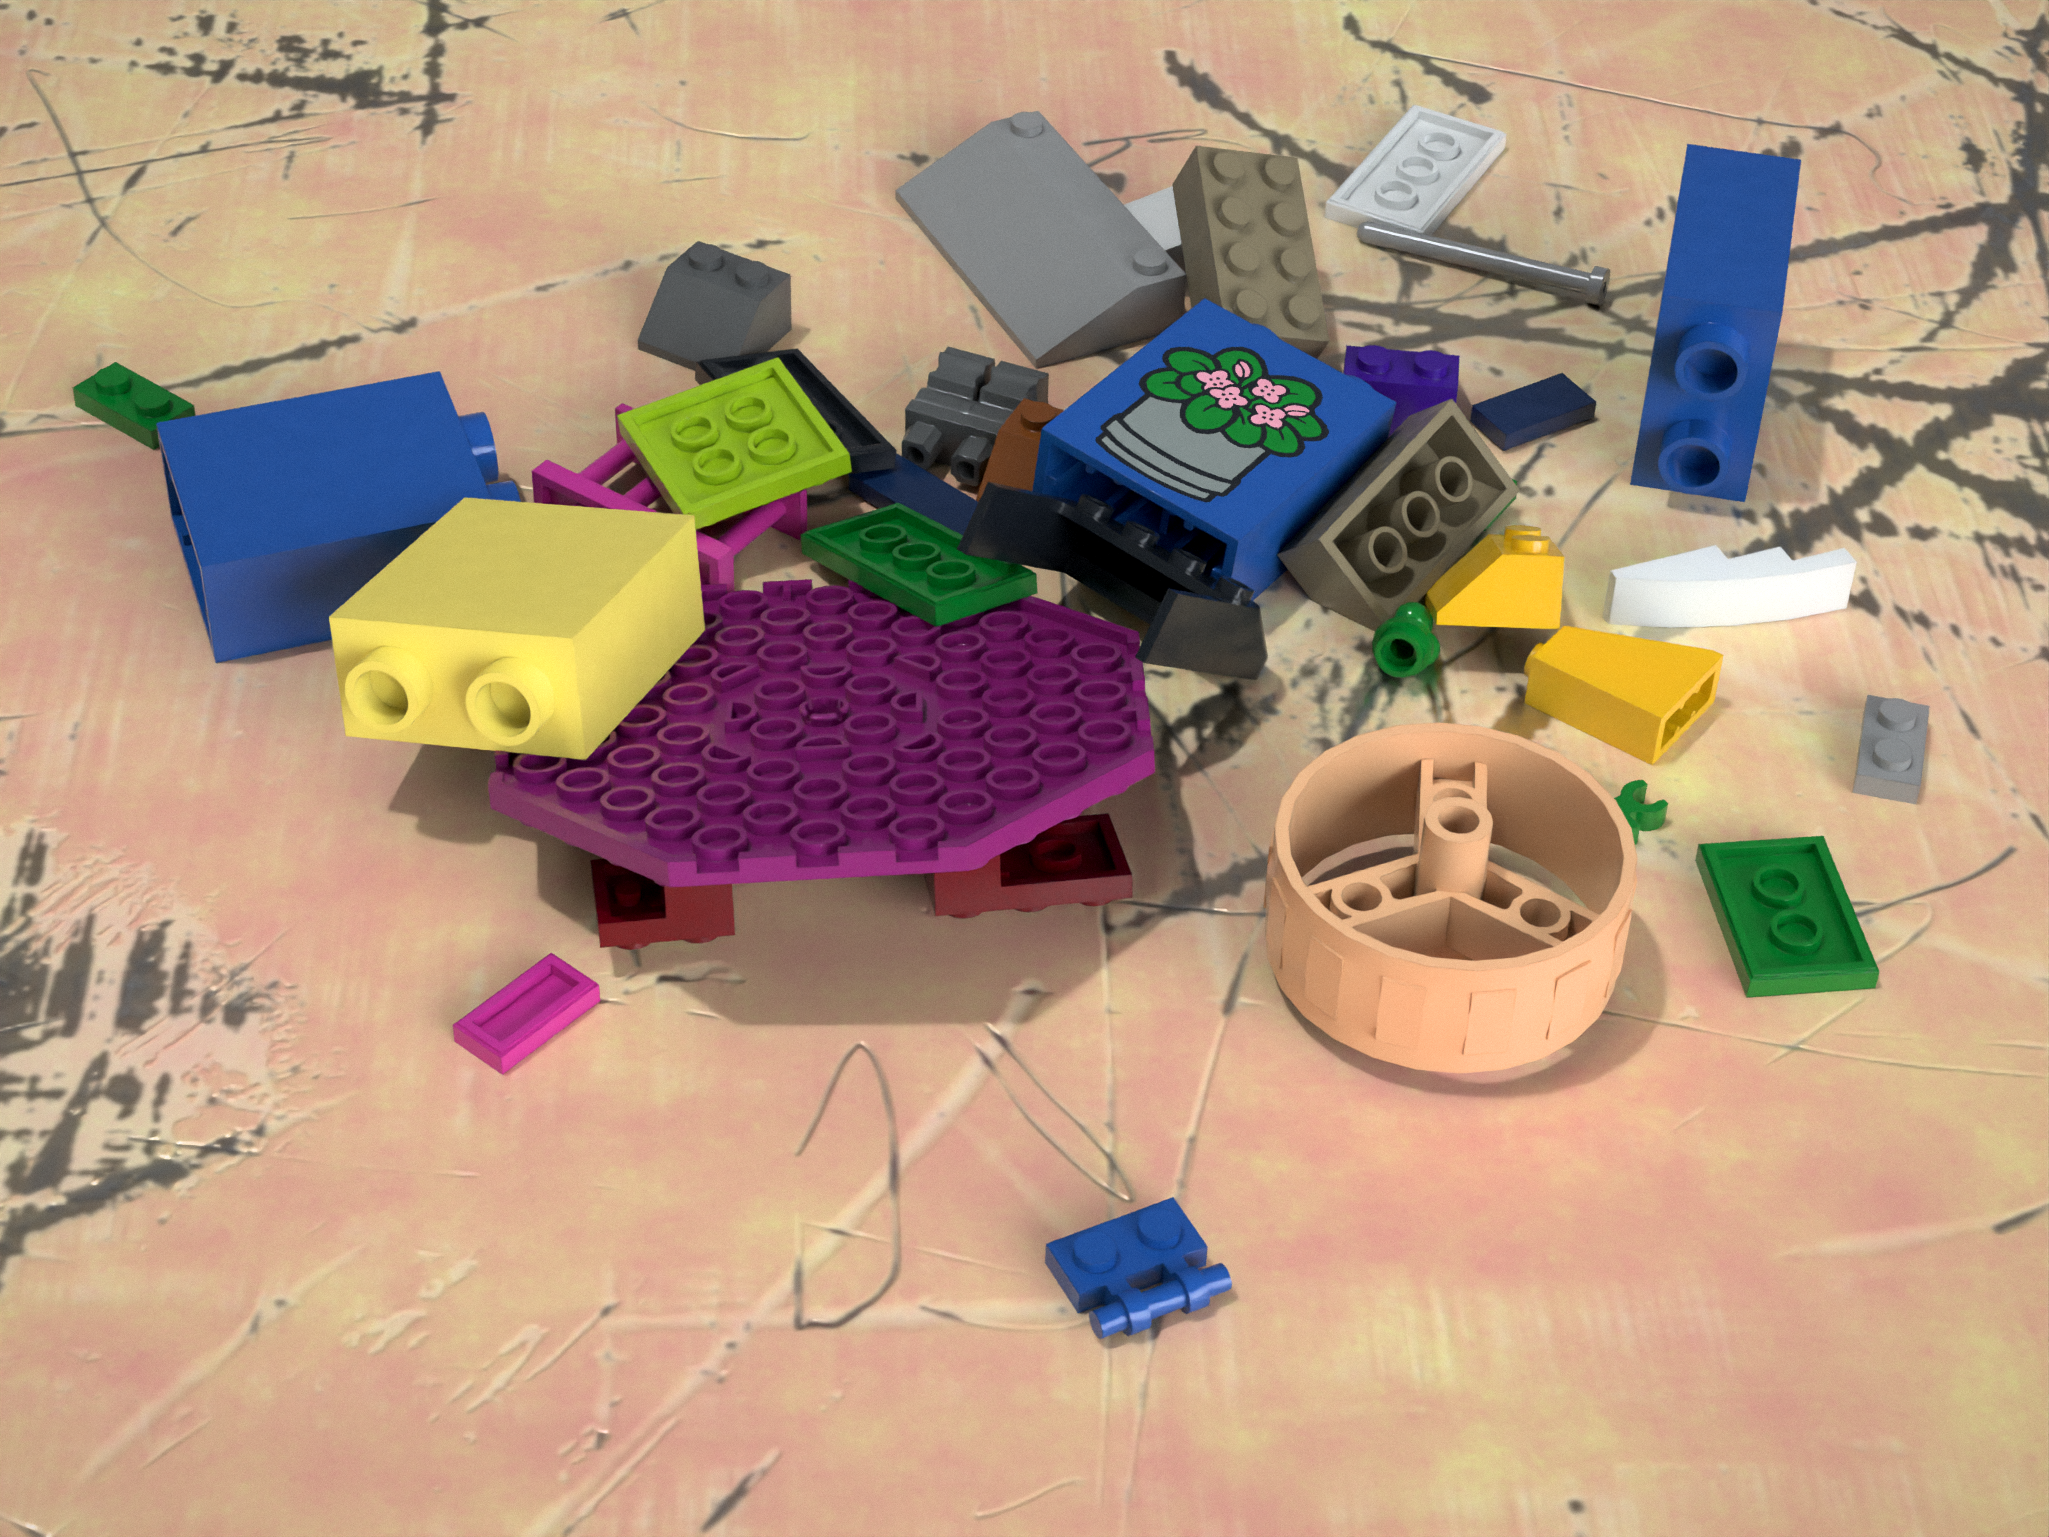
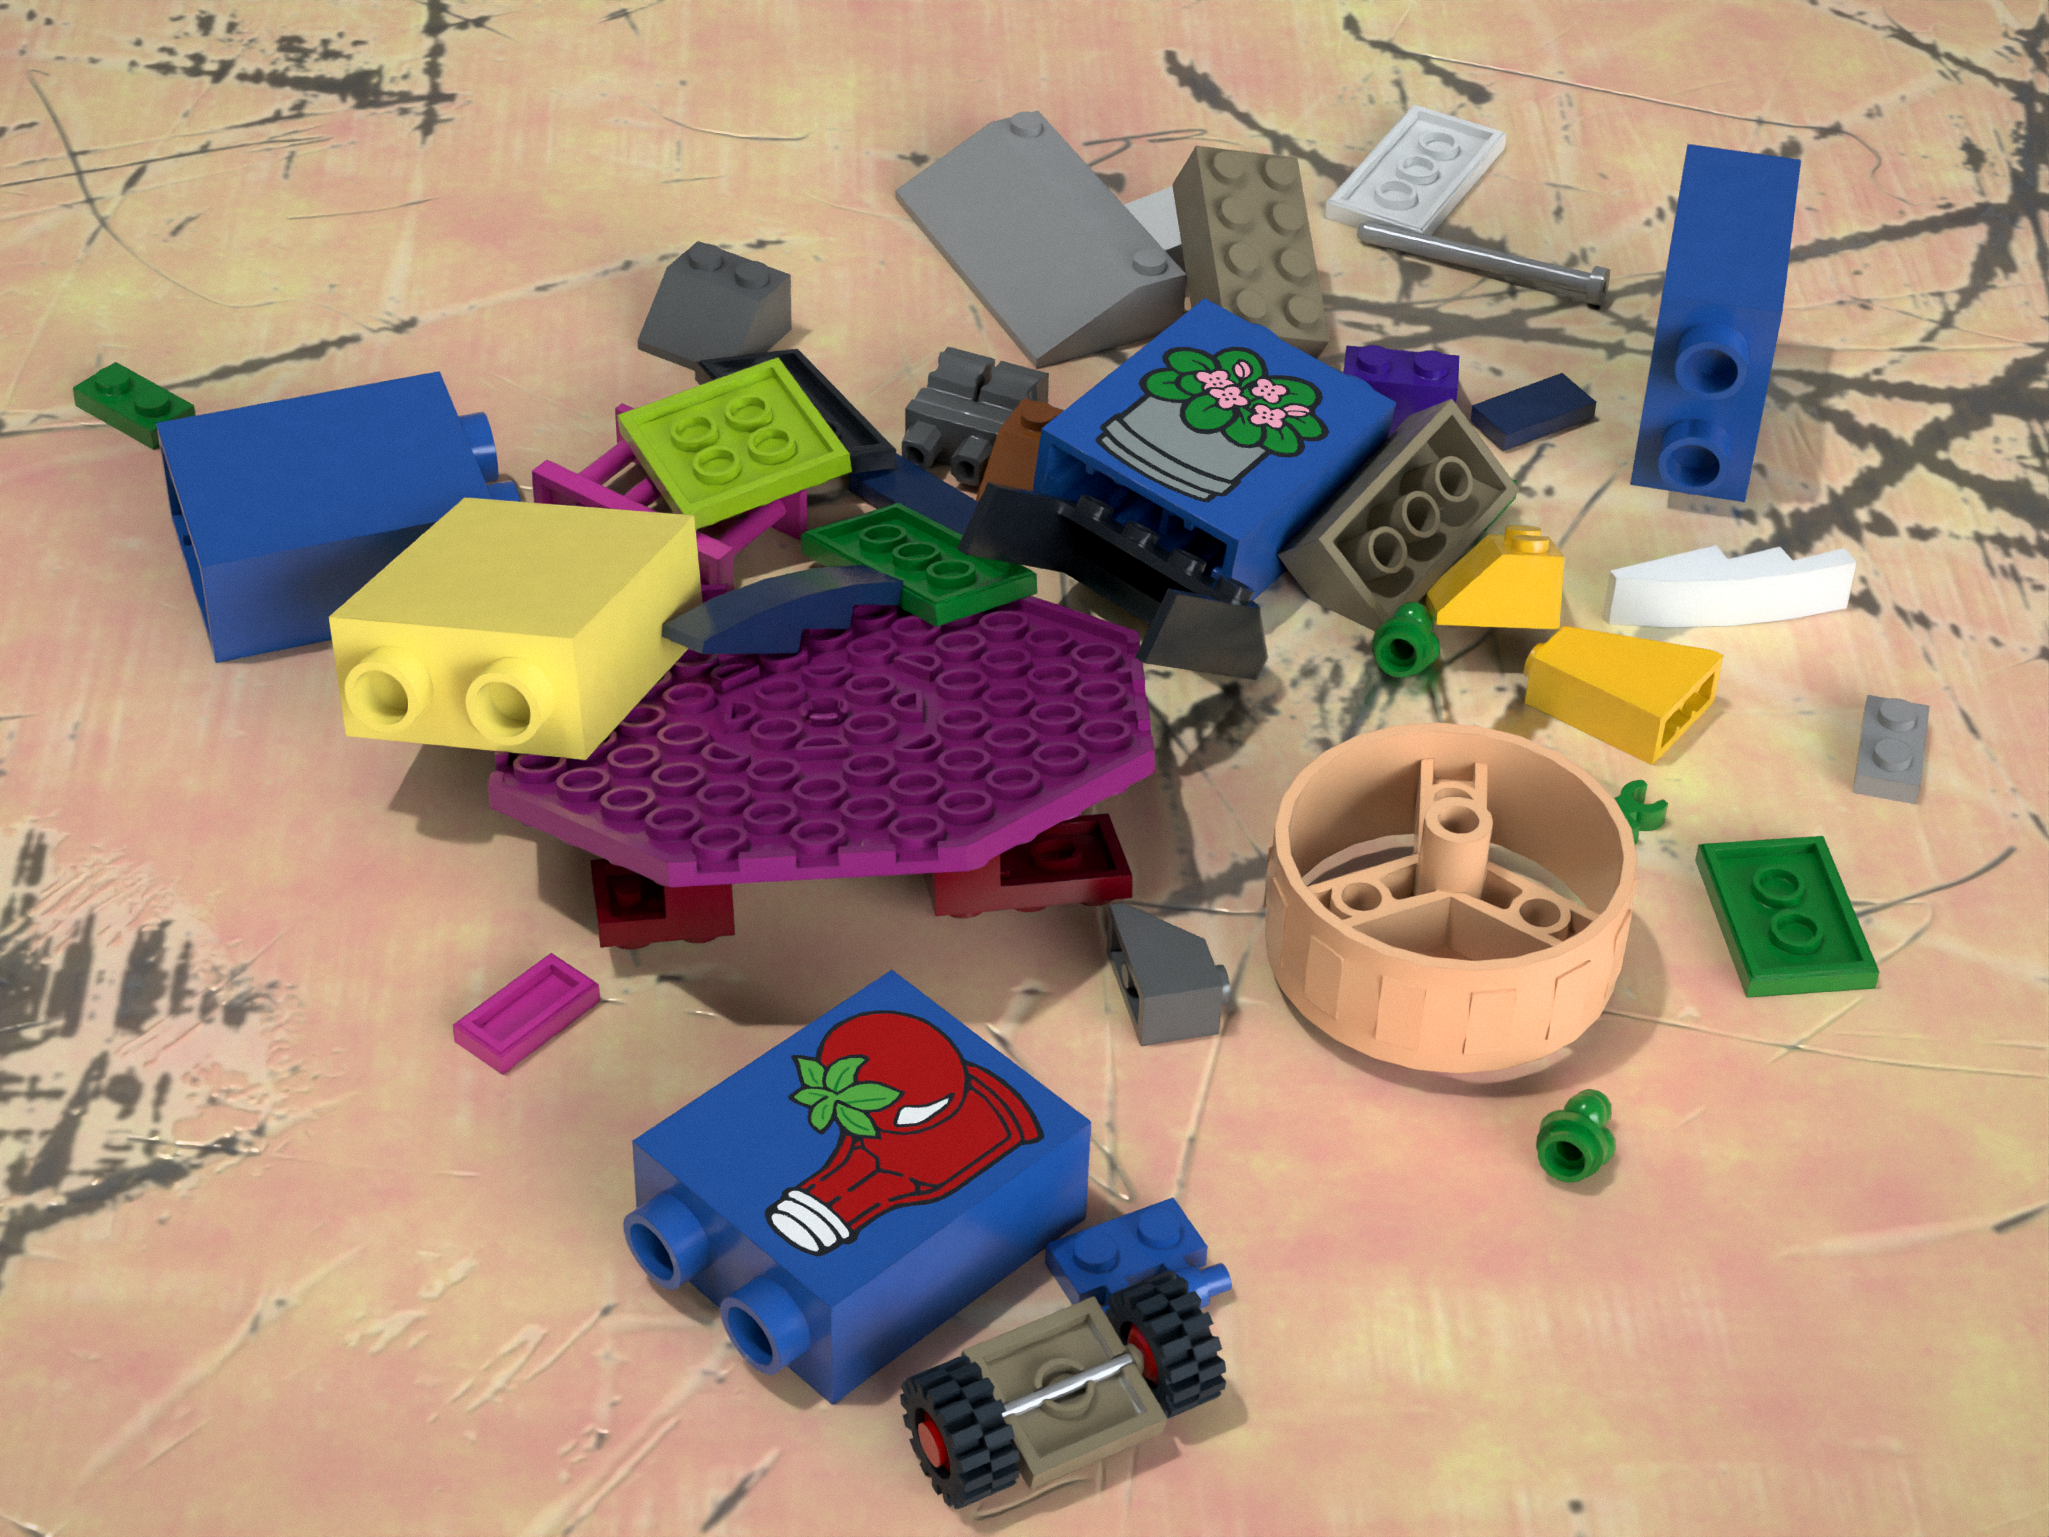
none -> blue brick [623,970,1091,1405]
none -> dark blue slope [662,565,903,654]
none -> plate [900,1270,1226,1509]
none -> dark grey slope [1107,903,1231,1046]
none -> green piece [1536,1089,1616,1183]

